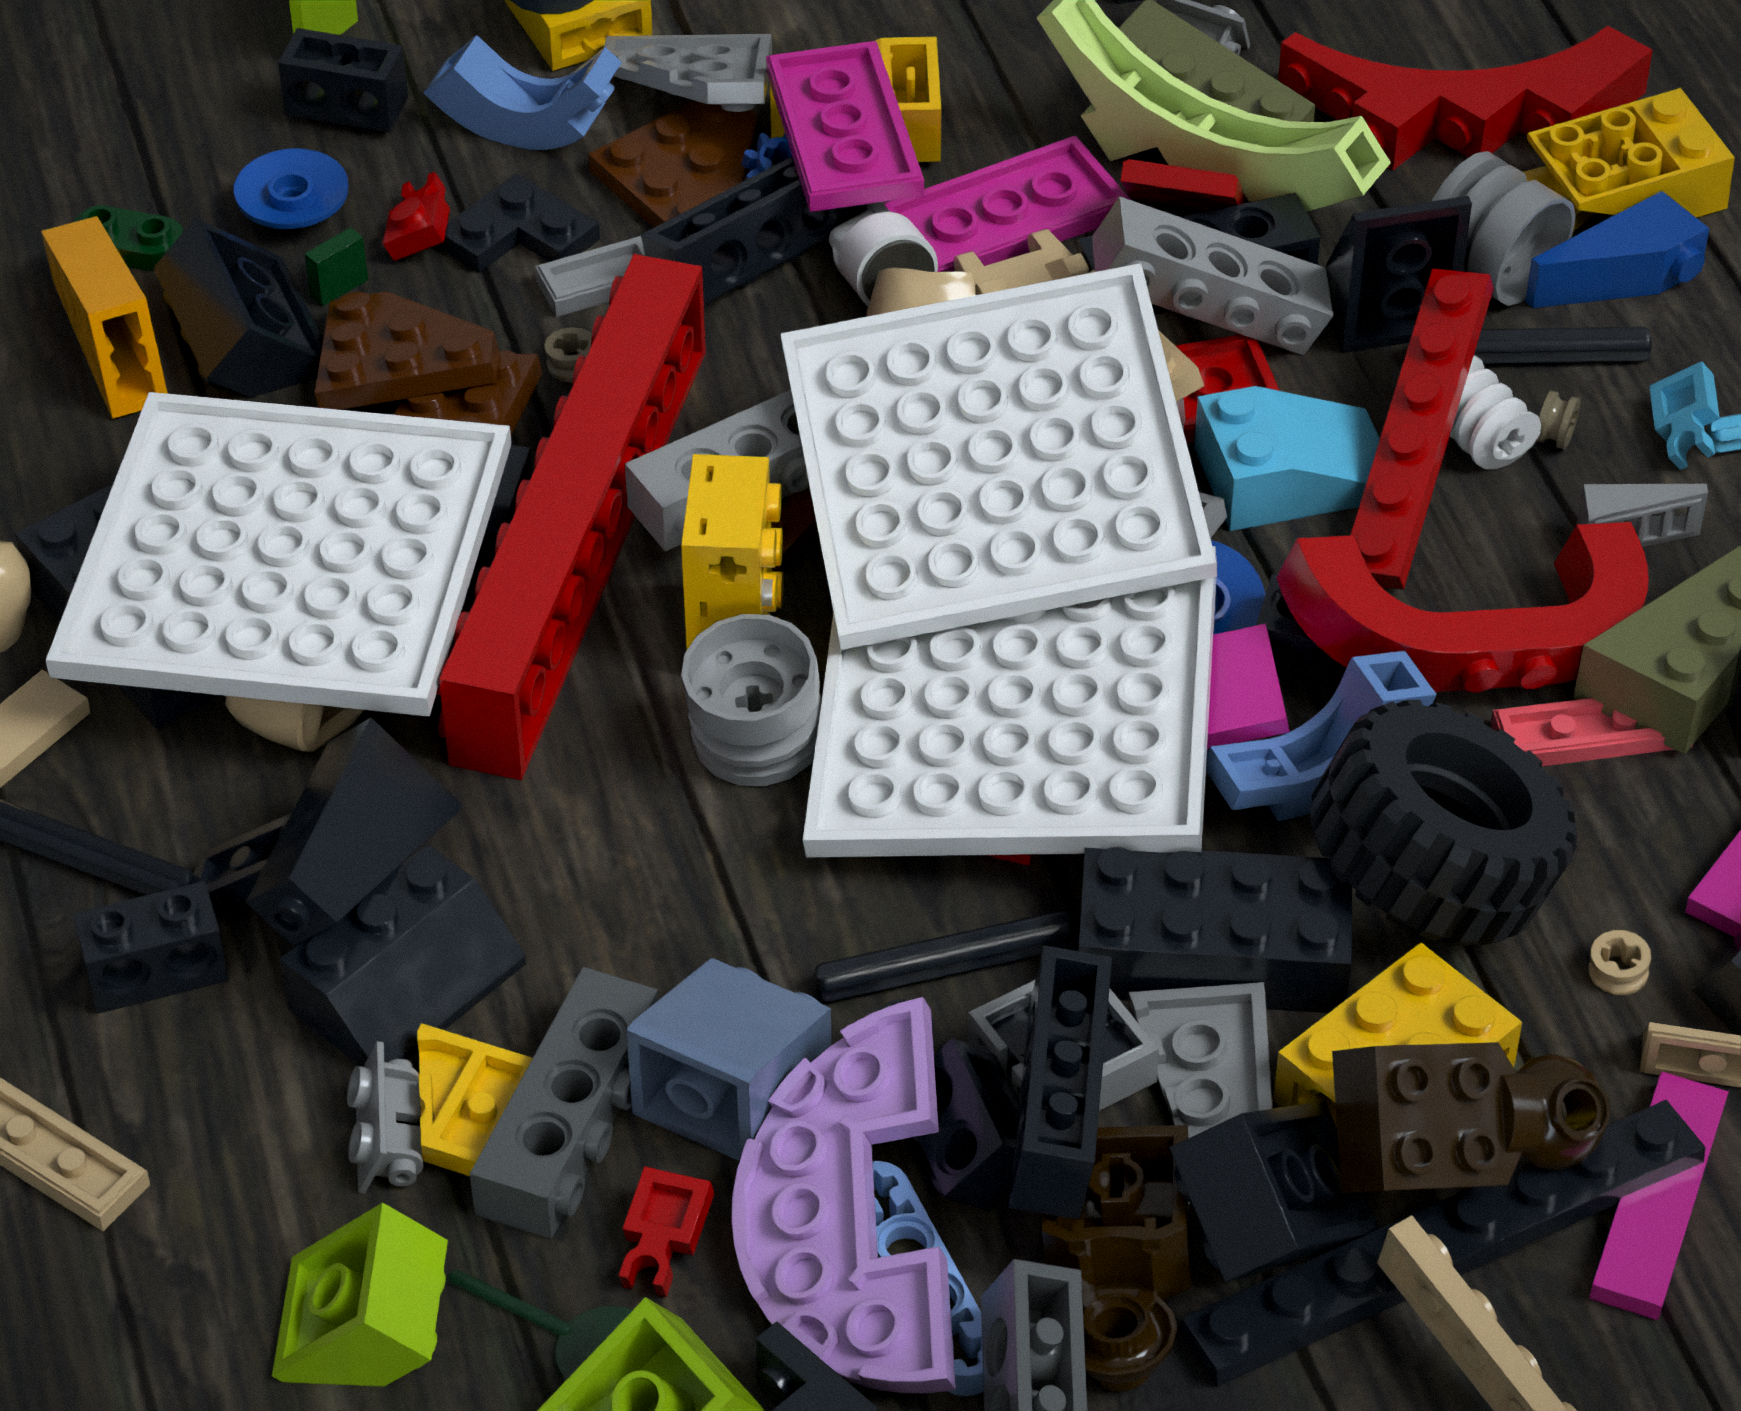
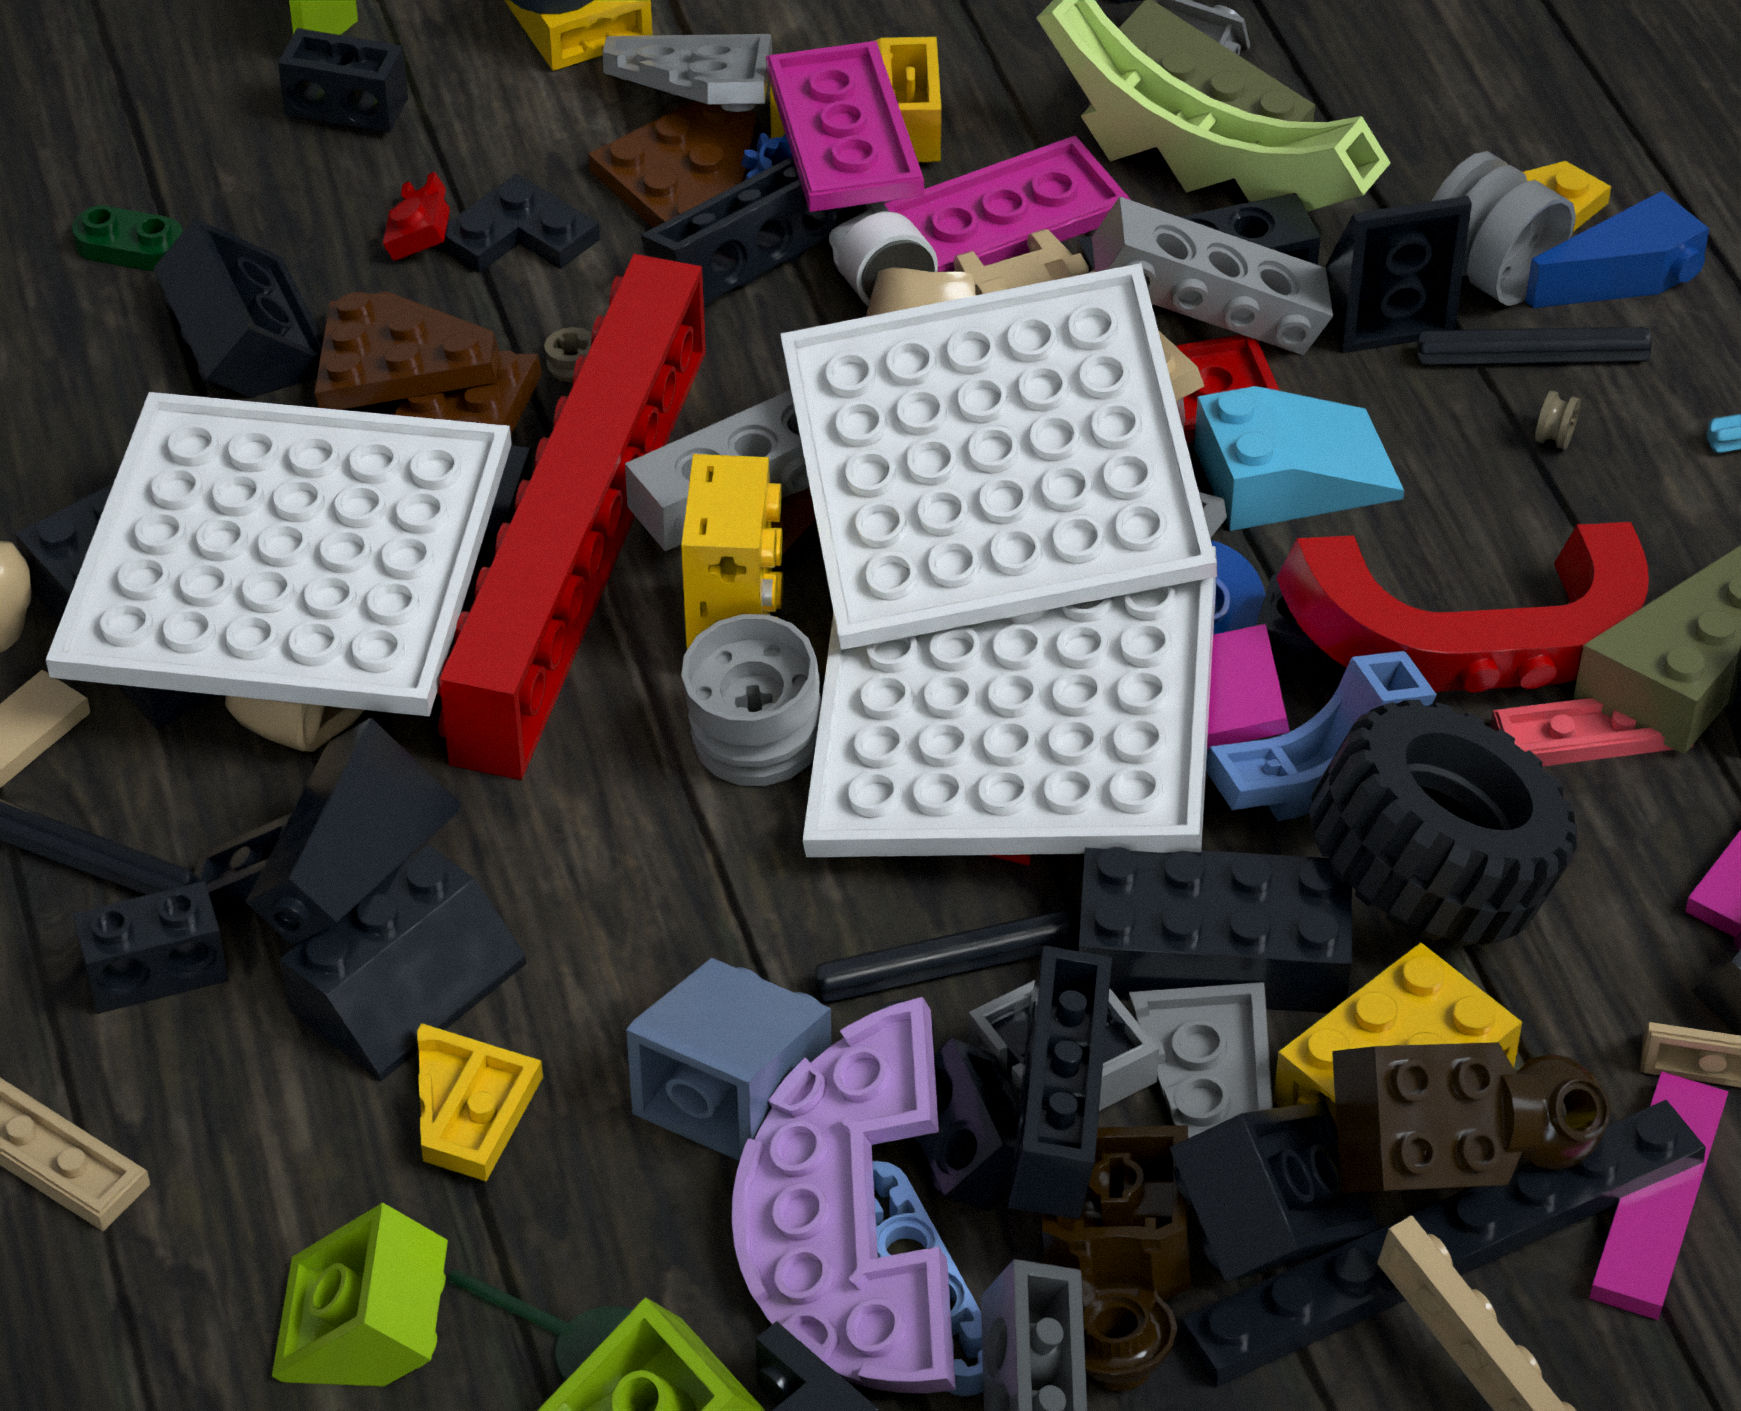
light orange slope [41,216,168,419] -> none
blue dish [234,148,349,229] -> none
dark green tile [304,227,368,307] -> none
light grey hinge [347,1041,423,1194] -> none
medium blue arch [423,35,622,150] -> none
dark grey brick [470,967,659,1240] -> none
light grey tile [535,236,645,317] -> none
red plate [618,1166,714,1298] -> none
red tile [1120,159,1245,211] -> none
red arch [1278,26,1653,170] -> none
red plate [1350,269,1494,590] -> none
white piece [1450,355,1541,469] -> none
yellow slope [1527,88,1735,218] -> none
light grey slope [1577,483,1708,547] -> none
tan bush [1589,930,1651,995] -> none
medium azure plate [1649,361,1720,470] -> none

